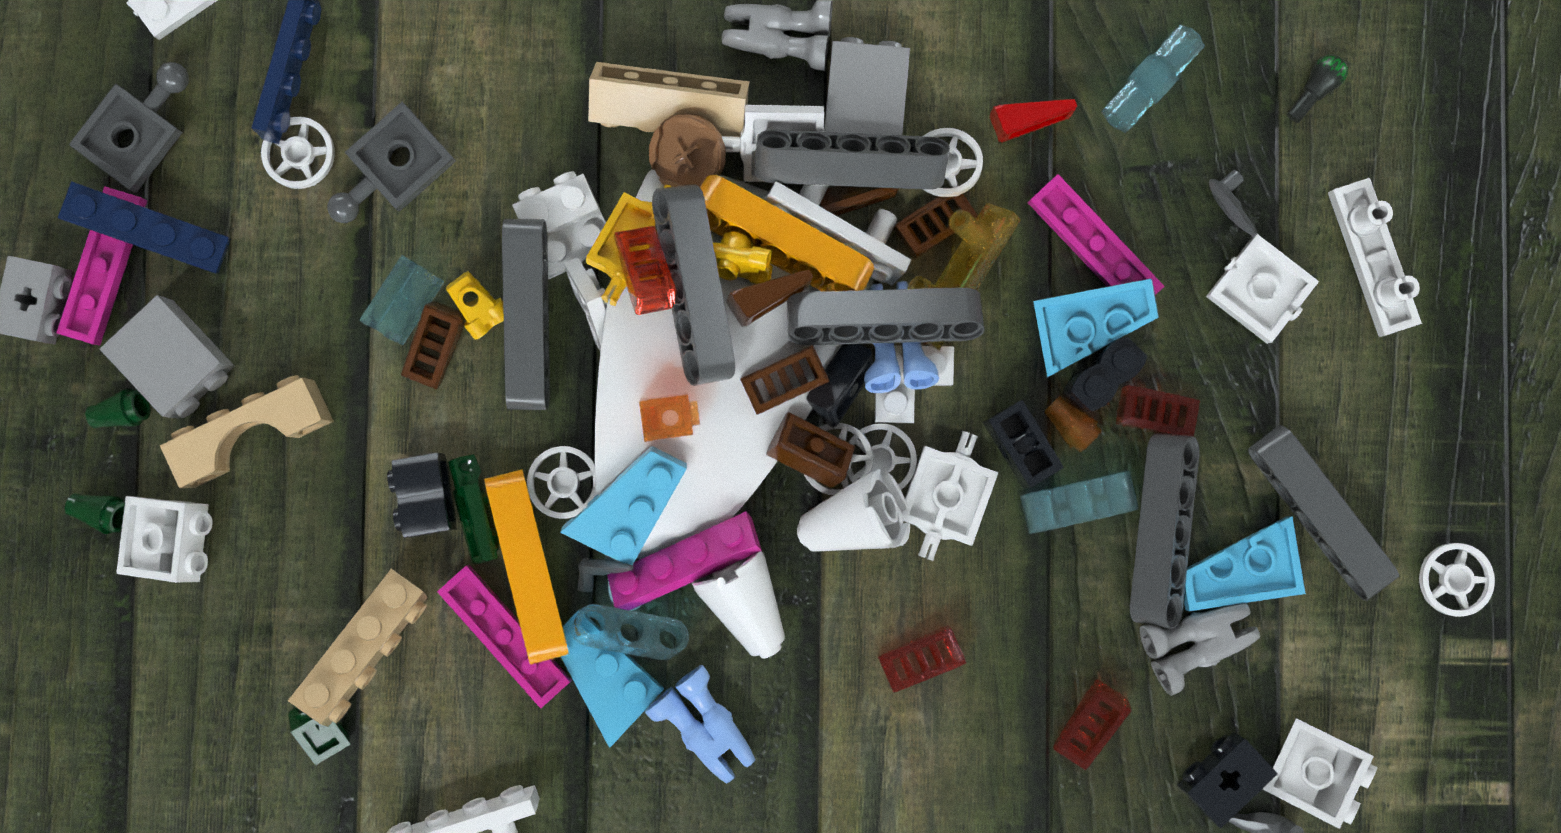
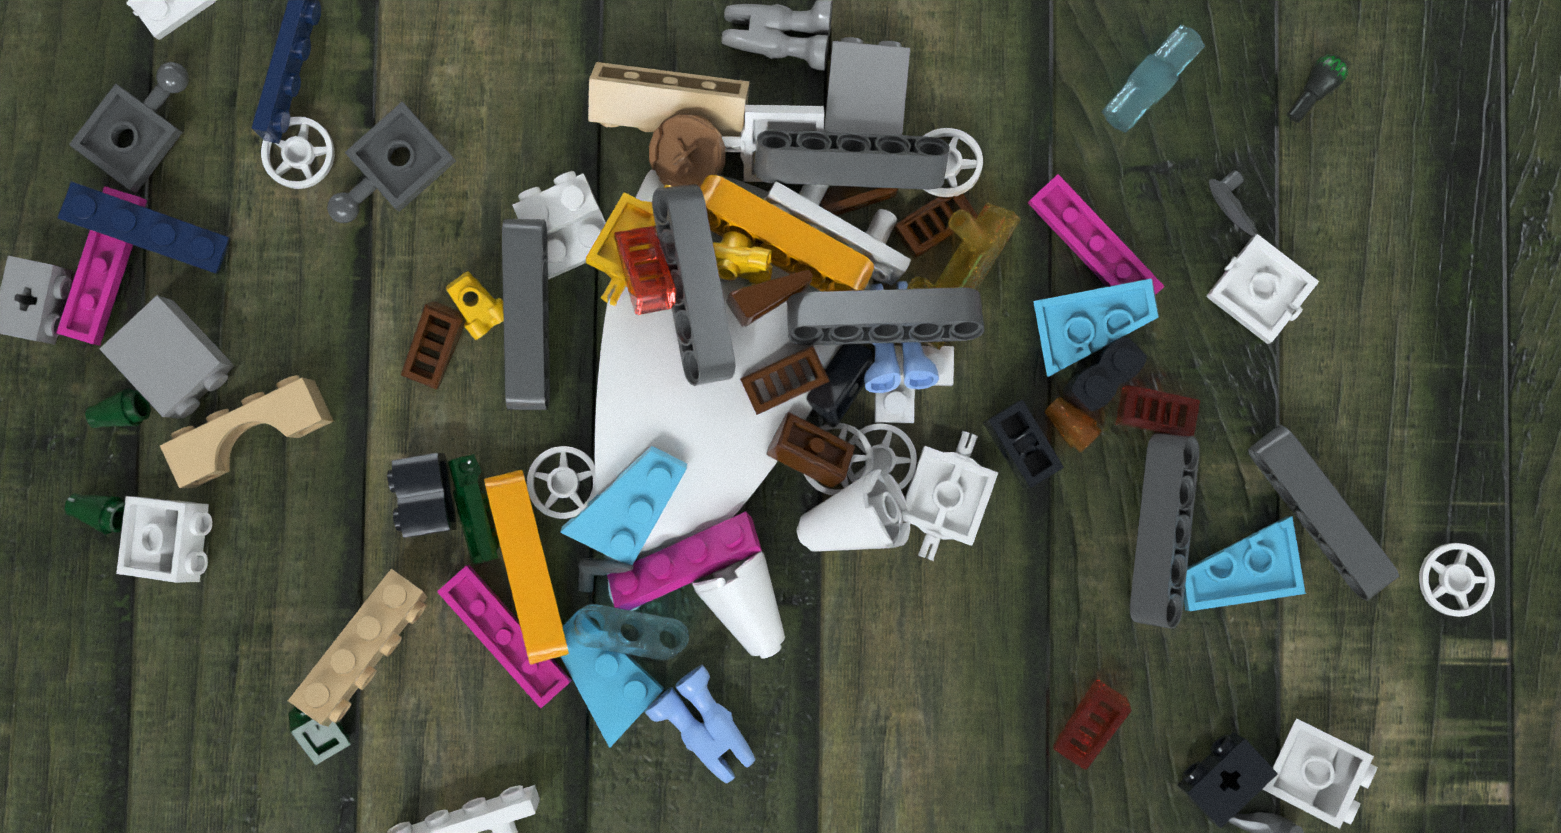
clear light blue hinge [359,255,445,345] -> none
white plate [564,257,607,352] -> none
clear orange brick [639,393,700,442] -> none
clear red slope [877,625,967,693] -> none
red slope [990,99,1077,143] -> none
clear light blue beam [1020,471,1139,534] -> none
light grey piece [1140,603,1261,696] -> none
white plate [1328,178,1422,337] -> none

